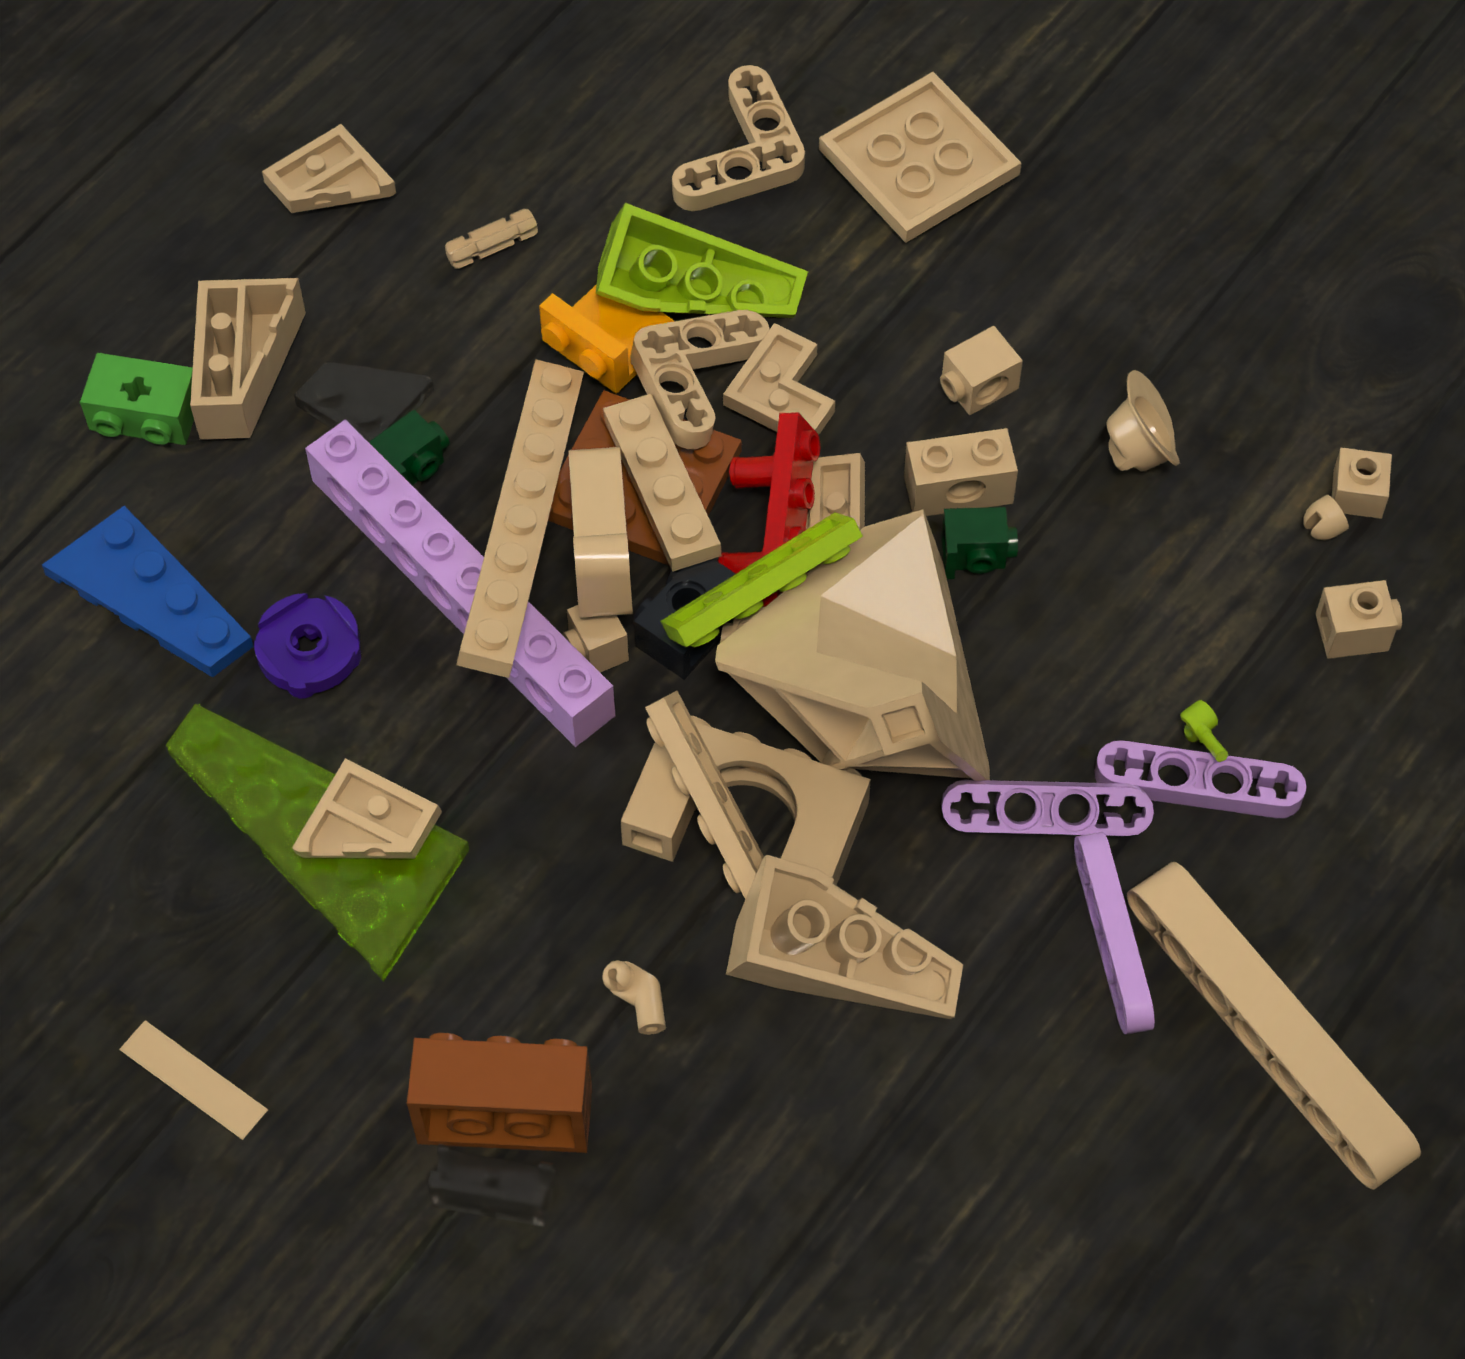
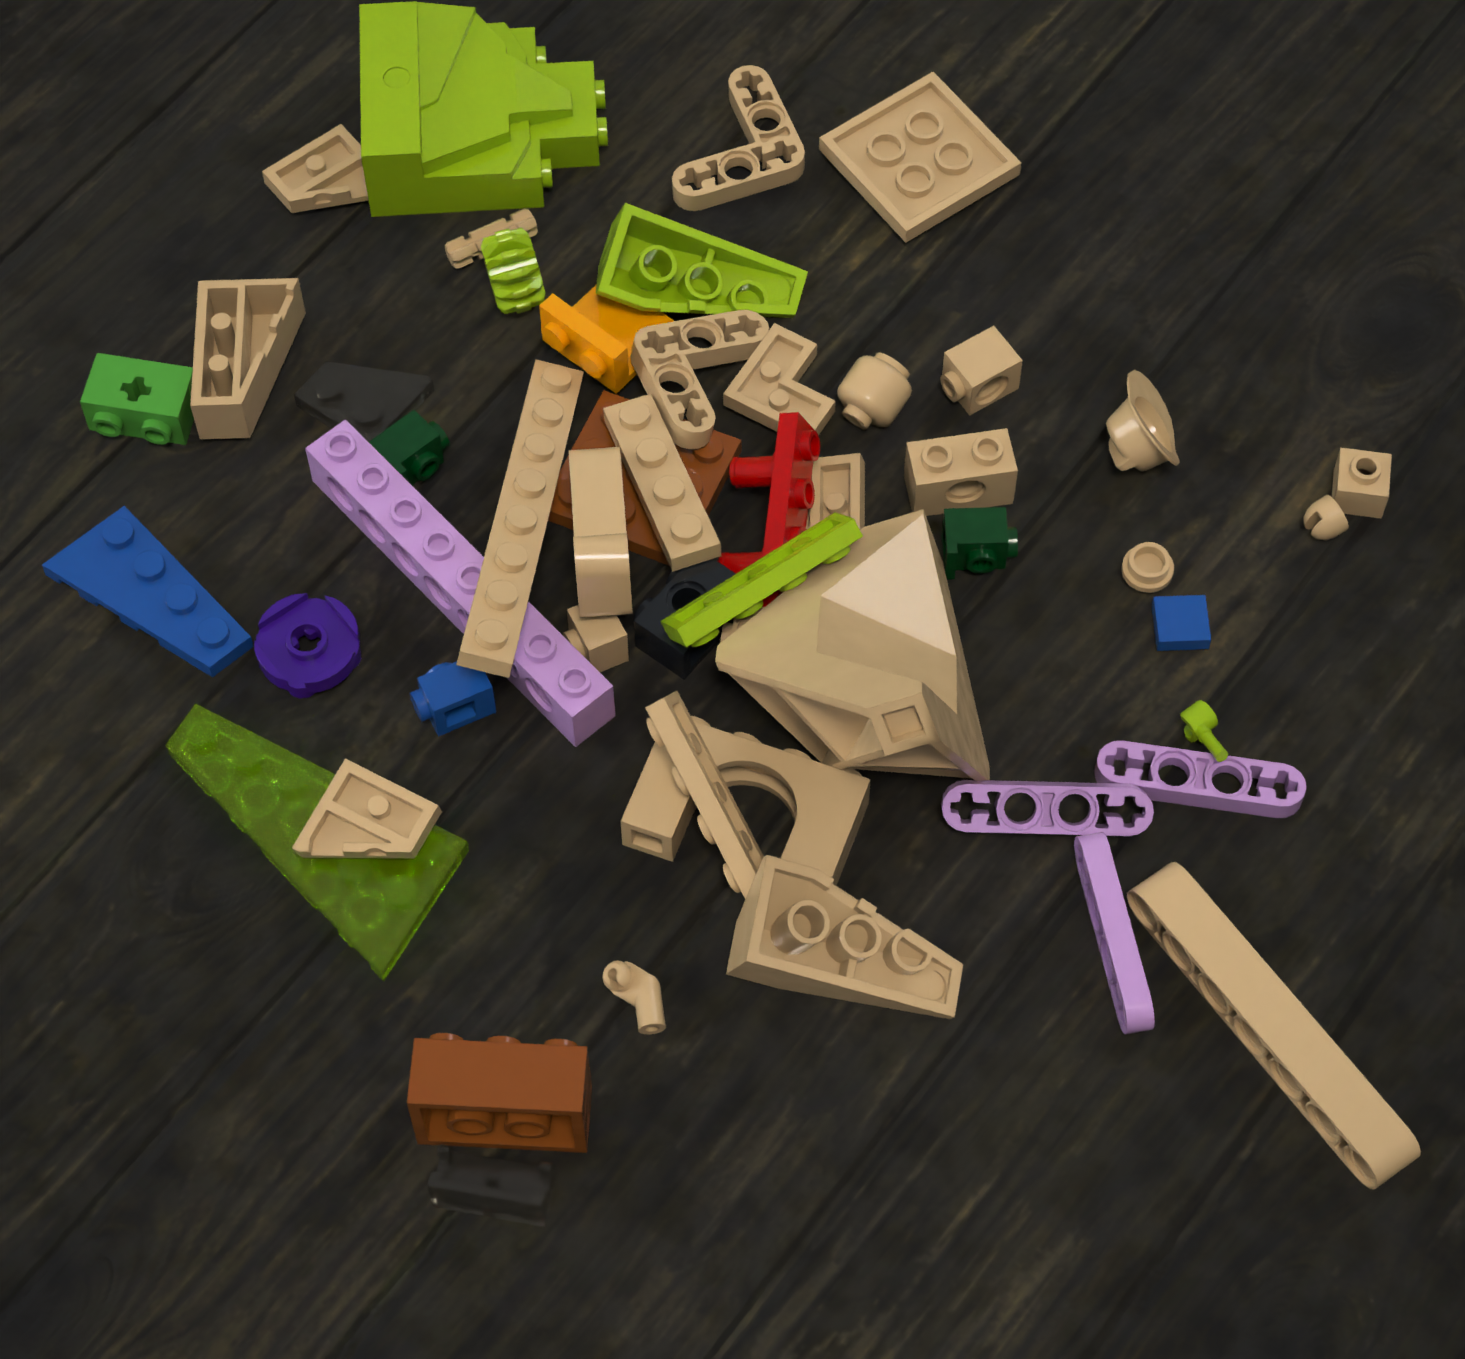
tan sticker [119,1020,268,1140] -> none
tan brick [1316,580,1402,659] -> none
none -> lime panel [359,1,608,217]
none -> blue brick [409,661,496,737]
none -> lime gear [481,227,545,314]
none -> tan head [837,352,912,430]
none -> tan plate [1122,542,1174,593]
none -> blue tile [1152,595,1211,651]

